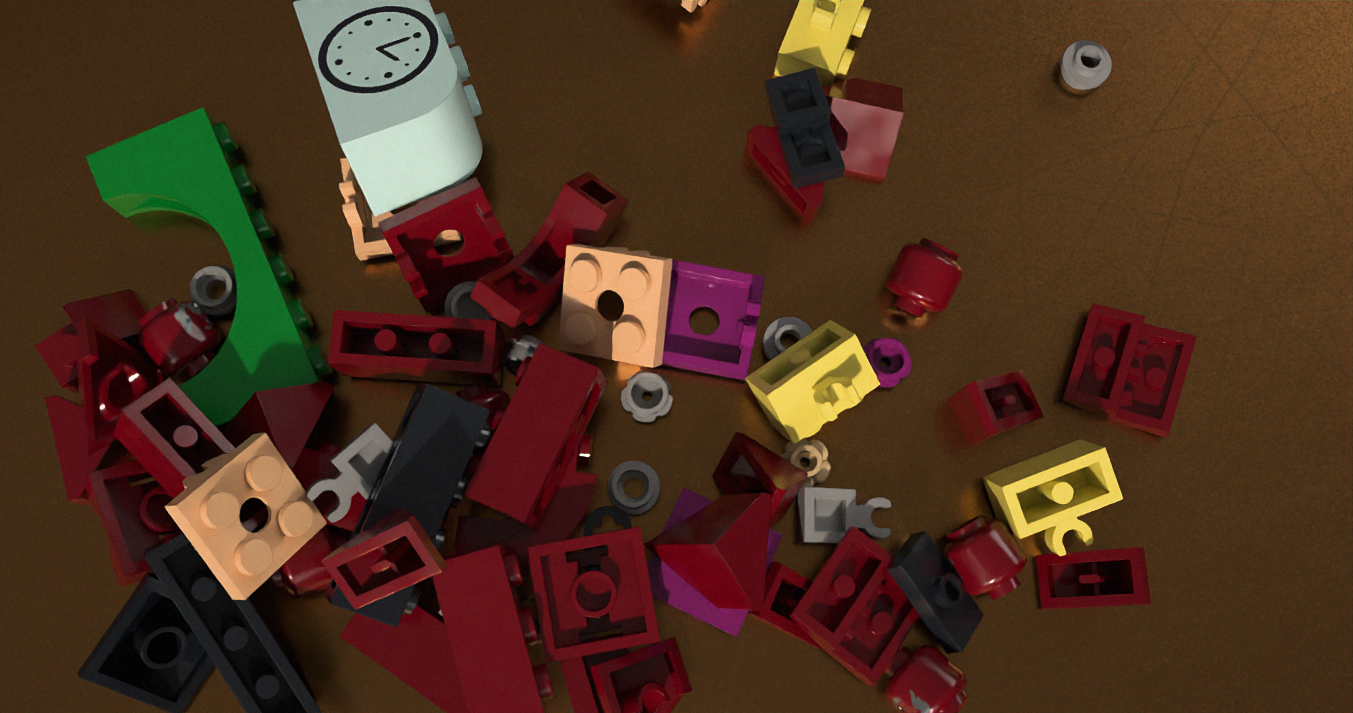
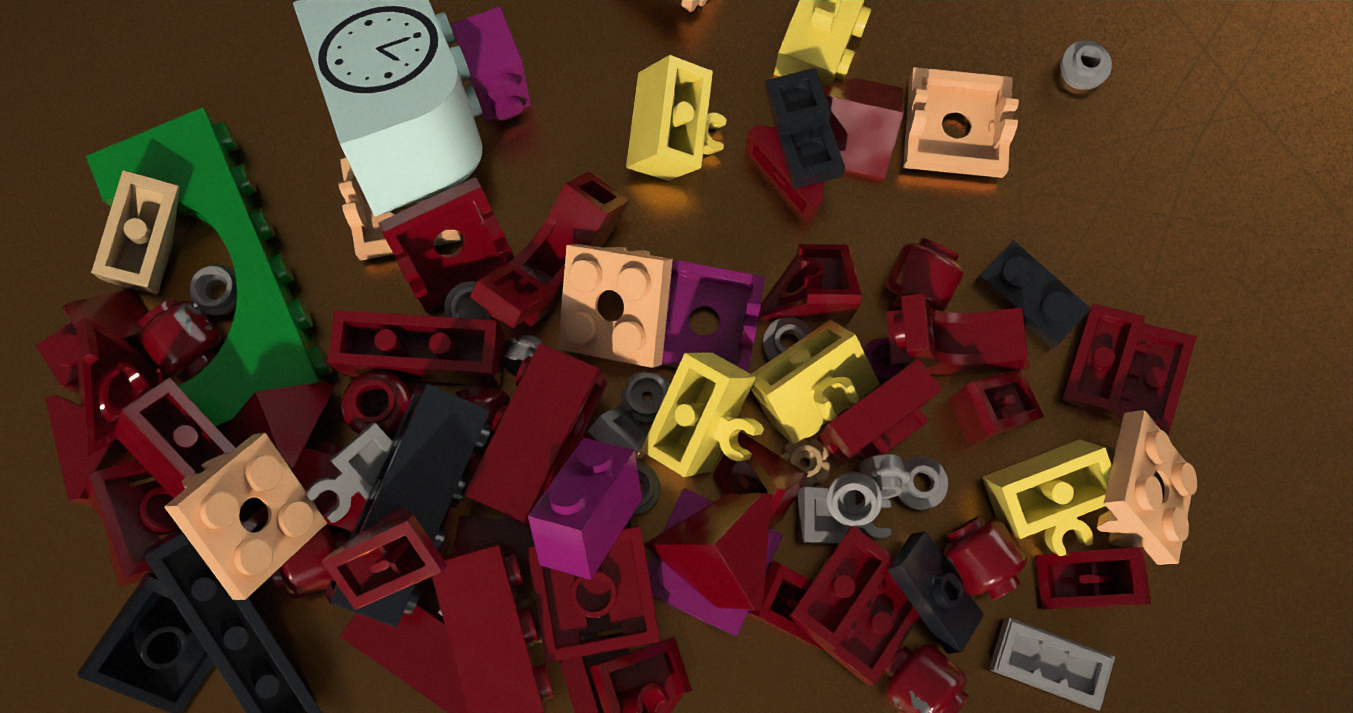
none -> tan slope [91,170,180,295]
none -> dark red head [341,370,414,441]
none -> magenta brick [450,7,531,122]
none -> magenta brick [528,438,642,580]
none -> light grey plate [588,405,649,461]
none -> light yellow brick [626,55,727,181]
none -> light yellow brick [640,353,764,477]
none -> dark red slope [758,244,862,322]
none -> dark red brick [816,359,942,469]
none -> light grey plate [827,472,882,527]
none -> light grey plate [859,455,911,499]
none -> dark red arch [886,293,1030,375]
none -> light grey plate [898,456,948,510]
none -> light nougat piece [903,67,1019,178]
none -> black plate [975,240,1091,349]
none -> light grey plate [989,617,1115,710]
none -> light nougat piece [1097,410,1197,565]

